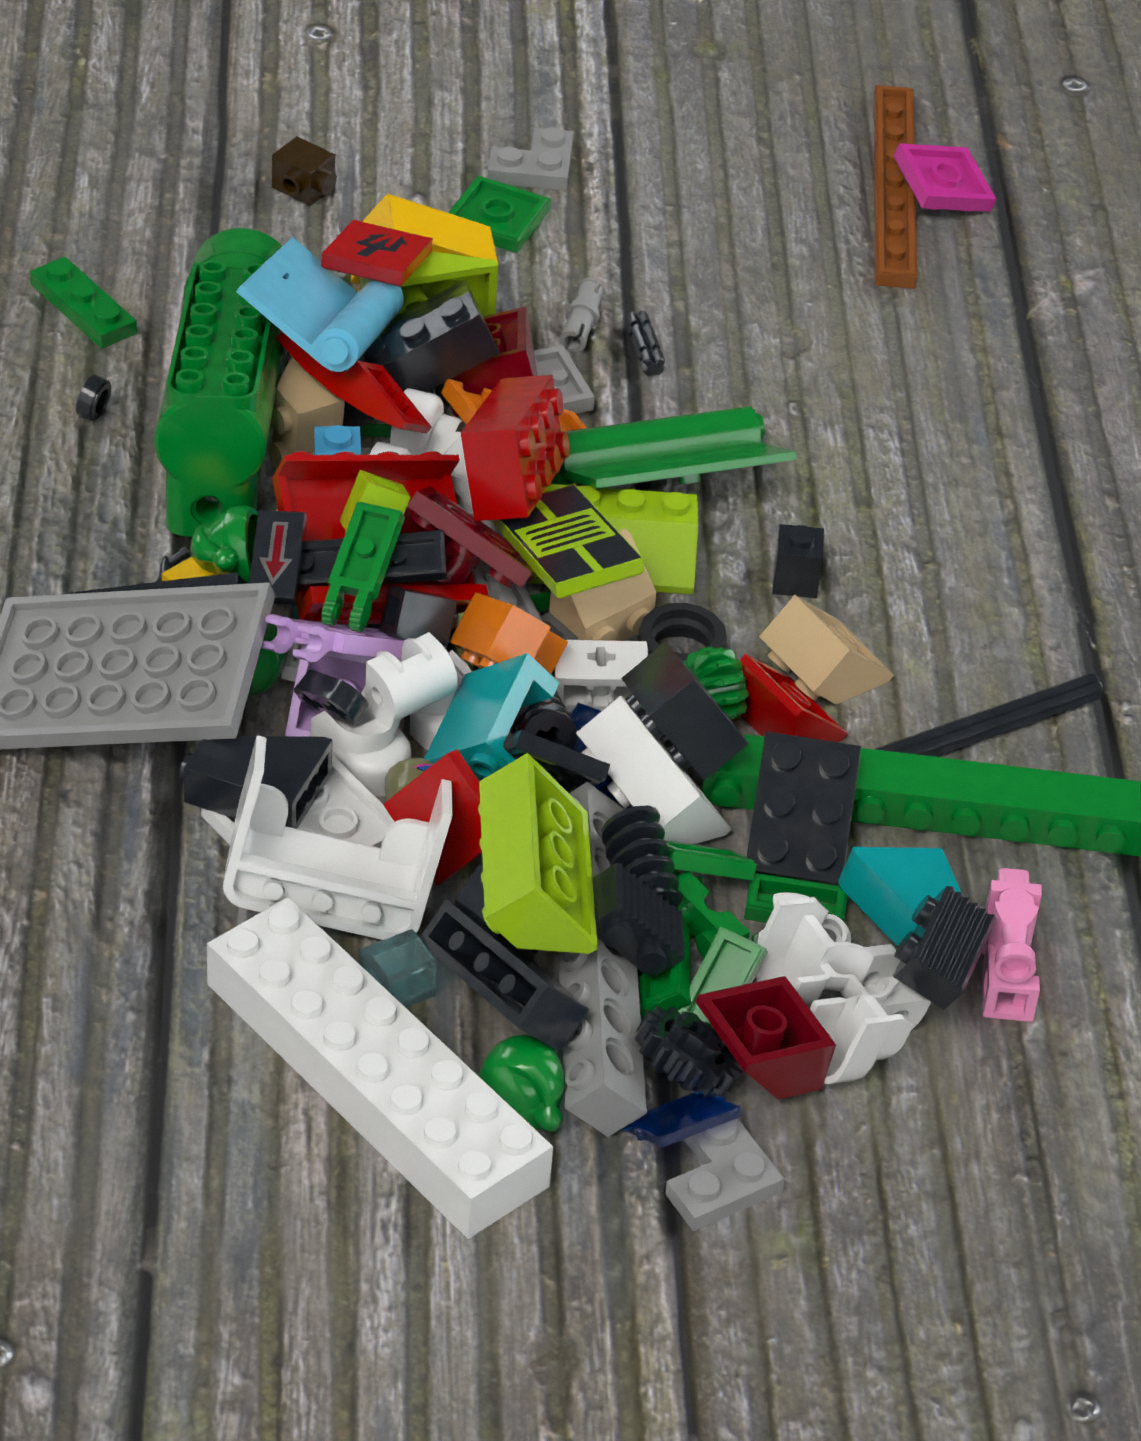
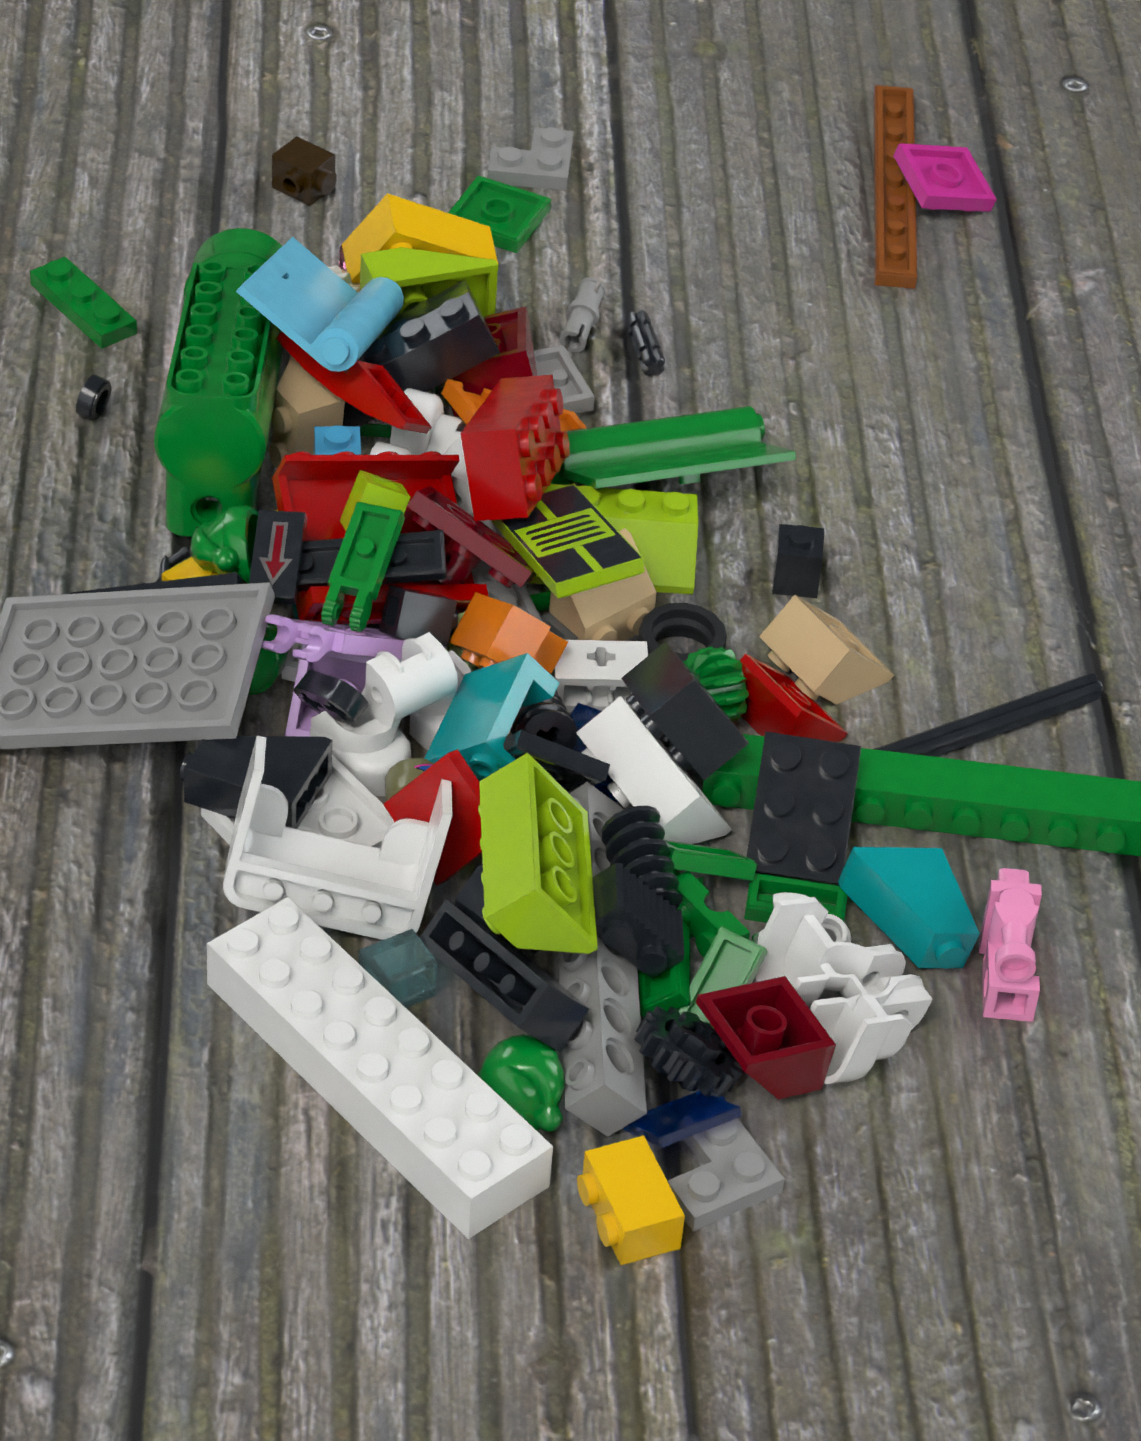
red tile [321,220,433,287] -> none
black brick [893,886,996,1010] -> none
none -> yellow brick [577,1135,685,1265]

